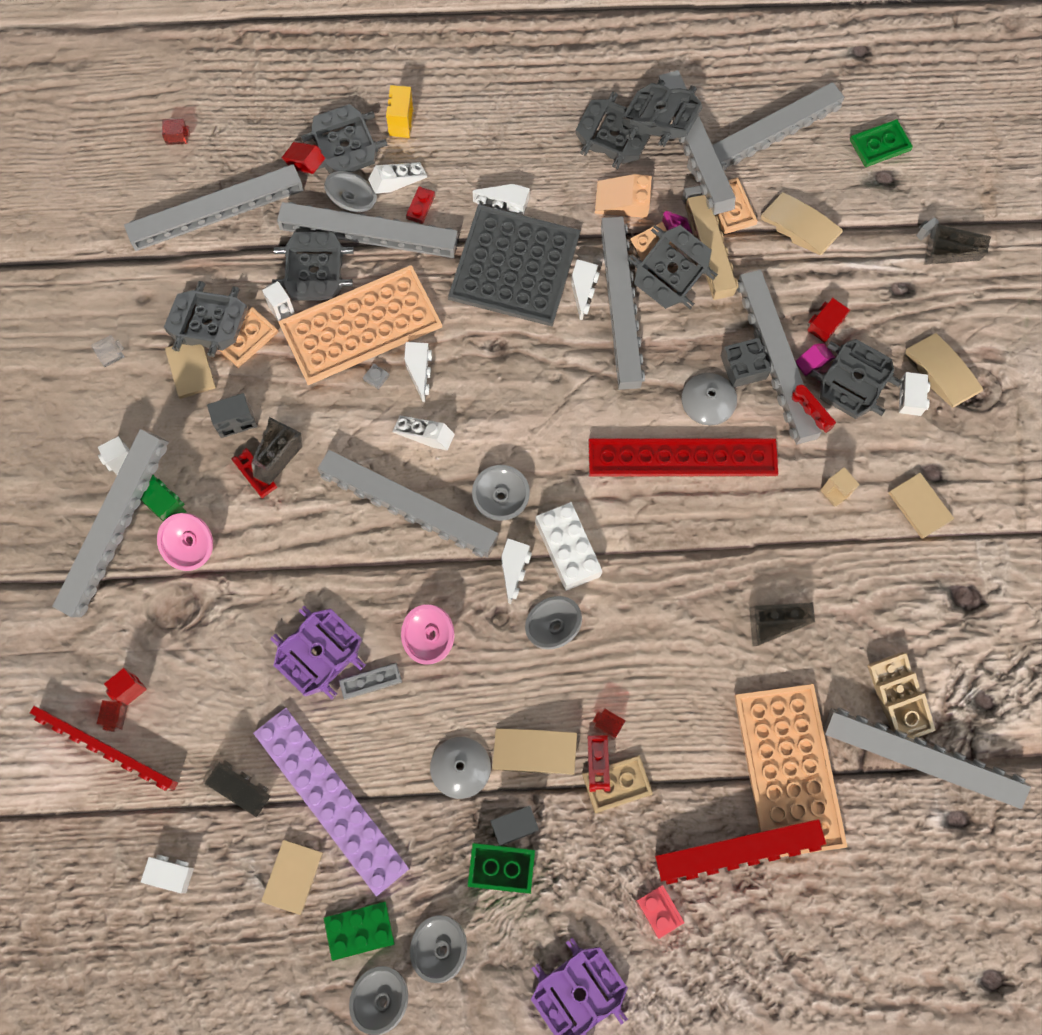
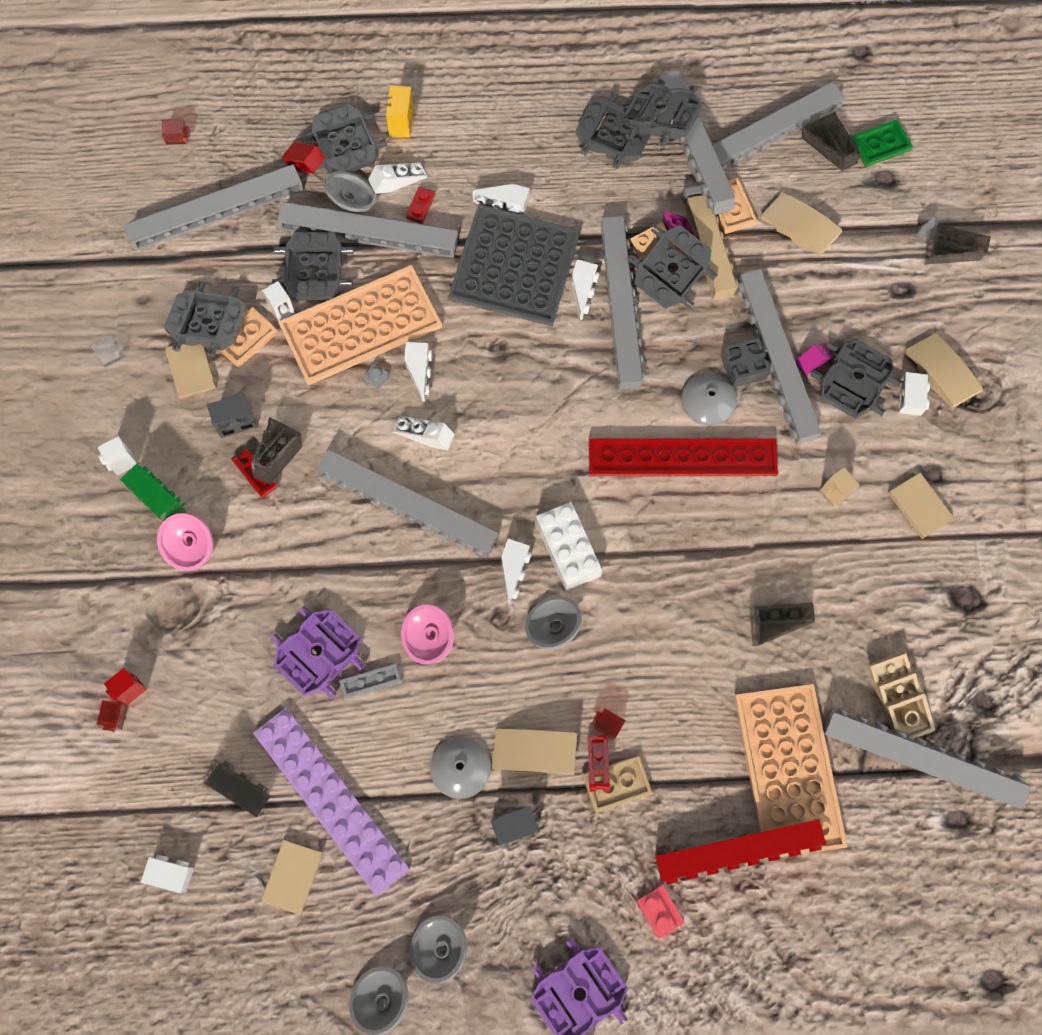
red plate [30,706,178,791] -> none
light grey brick [52,429,169,617] -> none
green plate [324,902,395,961] -> none
green brick [467,843,535,894] -> none
light grey dish [472,465,530,521] -> none
light nougat slope [595,174,652,218] -> none
red plate [791,384,836,433] -> none
red brick [807,297,850,343] -> none
none -> clear smoke wedge [801,111,860,171]

